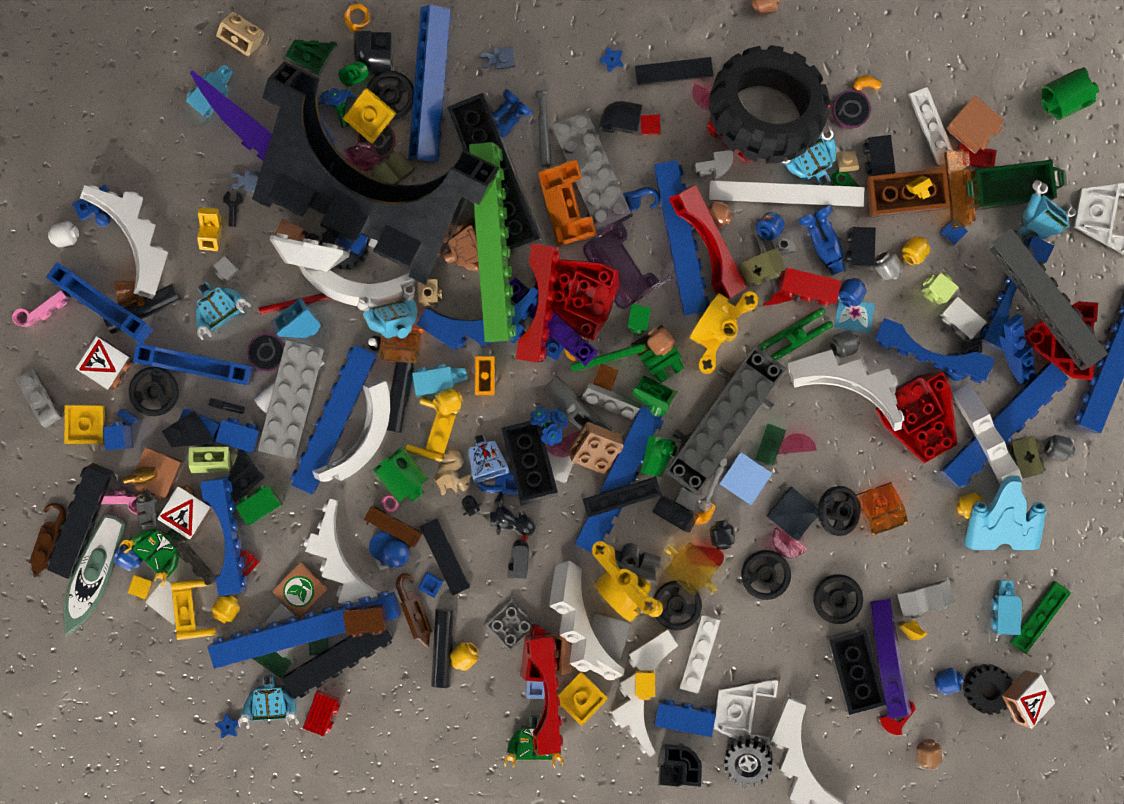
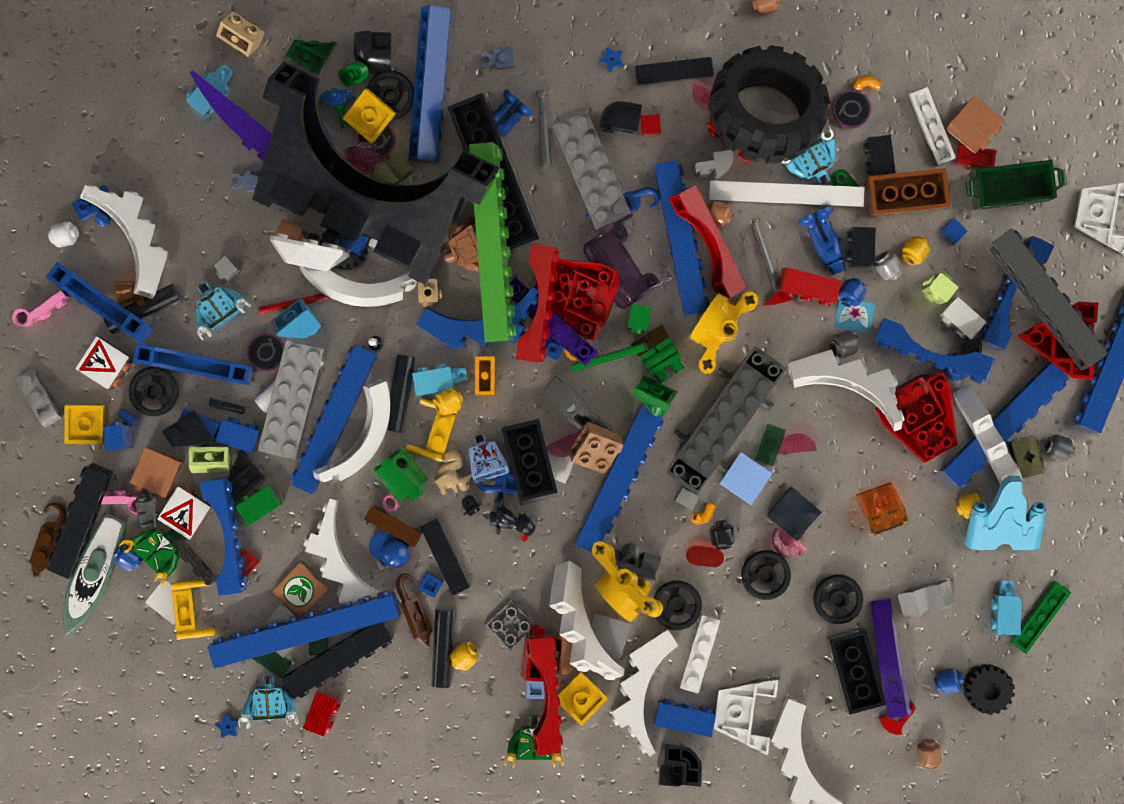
pearl gold piece [123,467,157,486] -> none
yellow tile [128,574,153,599] -> none
yellow brick [197,207,222,251] -> none
yellow head [211,595,240,624] -> none
black bar [223,191,243,227] -> none
reddish brown brick [343,604,388,637] -> none
light orange piece [344,4,369,32] -> none
medium azure torso [357,286,418,338] -> none
clear orange slope [380,328,423,364] -> none
black leg [507,539,529,579] -> none
blue plant [530,406,568,446] -> none
orange bracket [538,160,597,247] -> none
light grey plate [580,383,641,420] -> none
black tile [582,476,662,518] -> none
clear orange slope [593,364,619,391] -> none
yellow brick [635,670,655,700] -> none
green slope [641,435,677,477] -> none
nougat head [646,327,675,356] -> none
black brick [652,495,699,533] -> none
clear yellow plate [664,542,719,596] -> none
light grey piece [697,458,727,512] -> none
wheel [724,735,773,787] -> none
olive brick [739,248,786,286] -> none
blue head [756,212,785,241] -> none
green piece [758,308,833,361] -> none
light grey plate [771,232,796,256] -> none
black wheel [817,486,861,536] -> none
tan plate [836,150,859,173] -> none
yellow slope [897,619,927,641] -> none
yellow tile [906,176,932,199] -> none
clear orange windscreen [944,149,976,229] -> none
blue slope [999,313,1035,386] -> none
piece [1002,670,1055,729] -> none
medium azure torso [1019,180,1076,239] -> none
green cylinder [1041,67,1099,120] -> none

